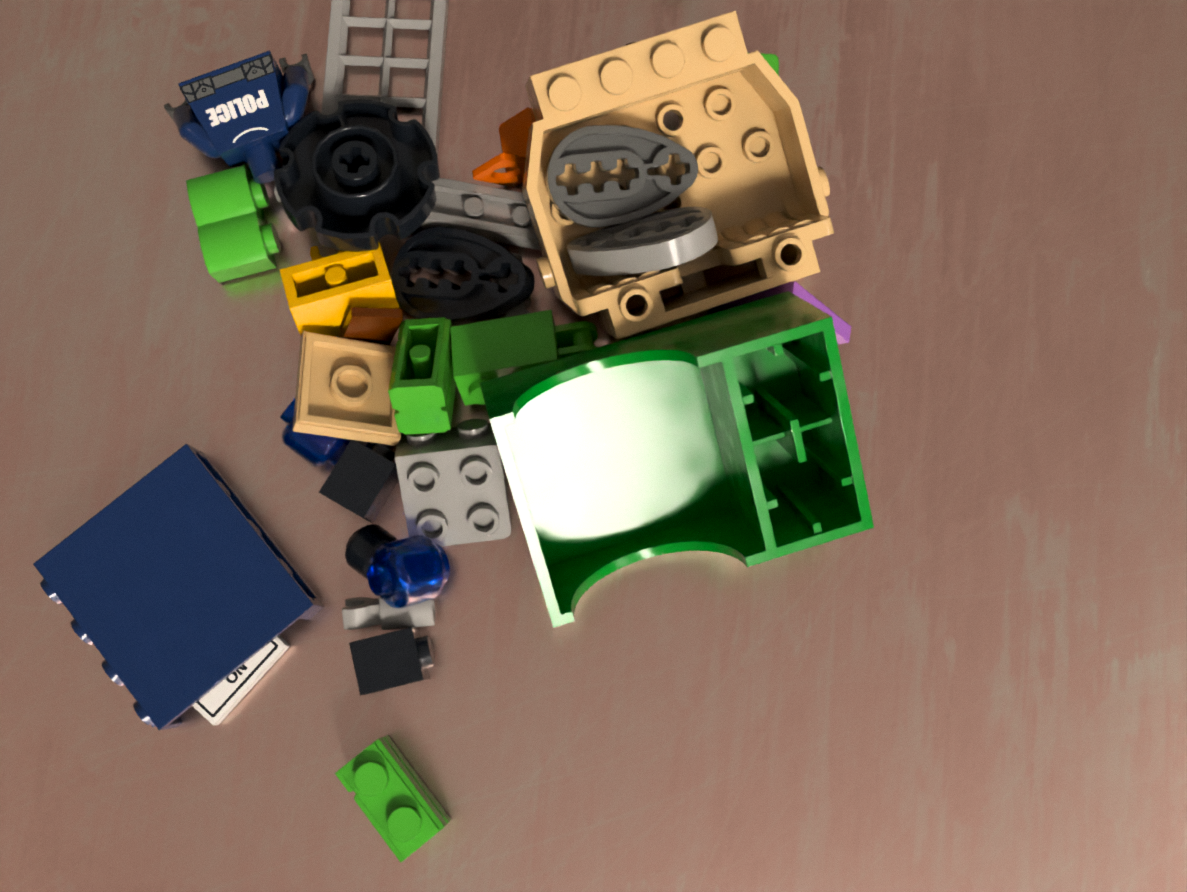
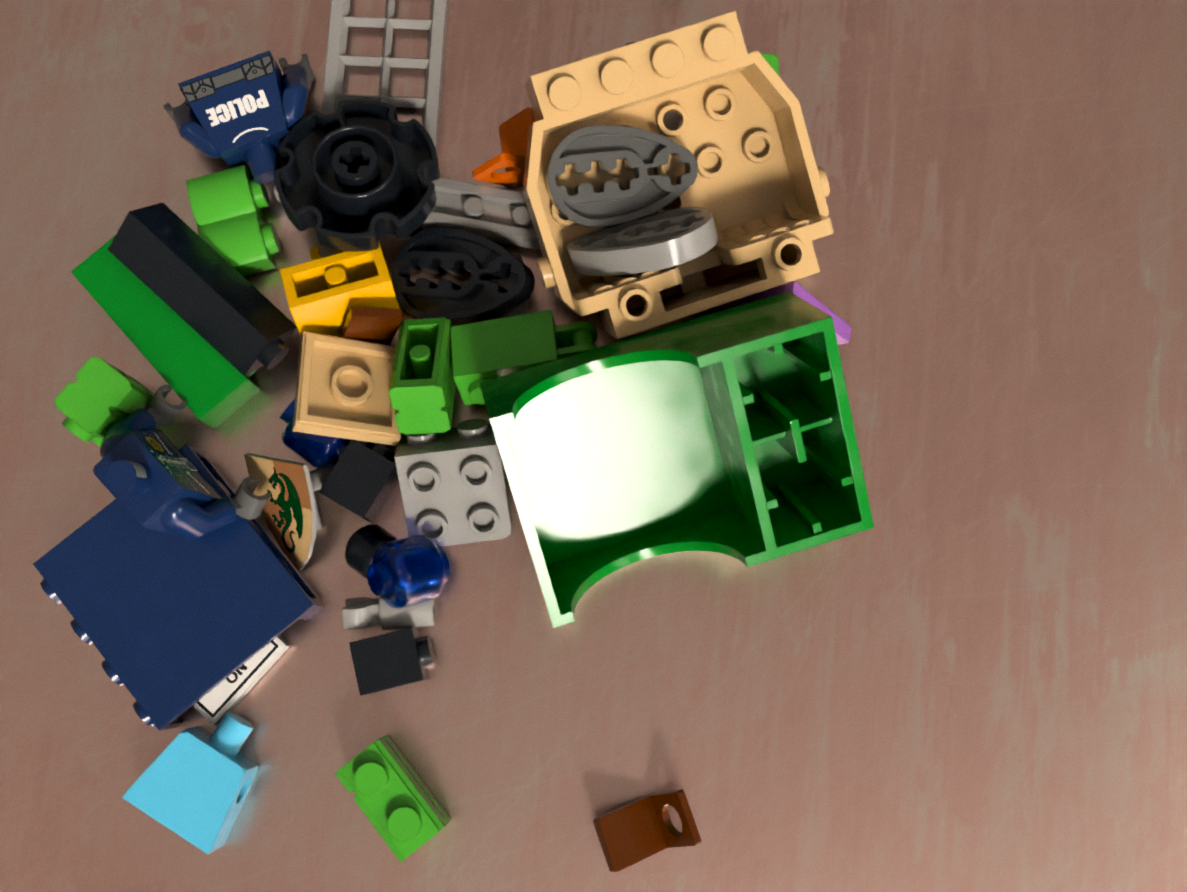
none -> bright green brick [54,356,154,447]
none -> green brick [71,235,261,429]
none -> dark blue torso [93,385,271,539]
none -> black brick [108,202,297,376]
none -> medium azure torso [122,711,259,854]
none -> shield [244,453,334,571]
none -> reddish brown bracket [593,789,702,872]

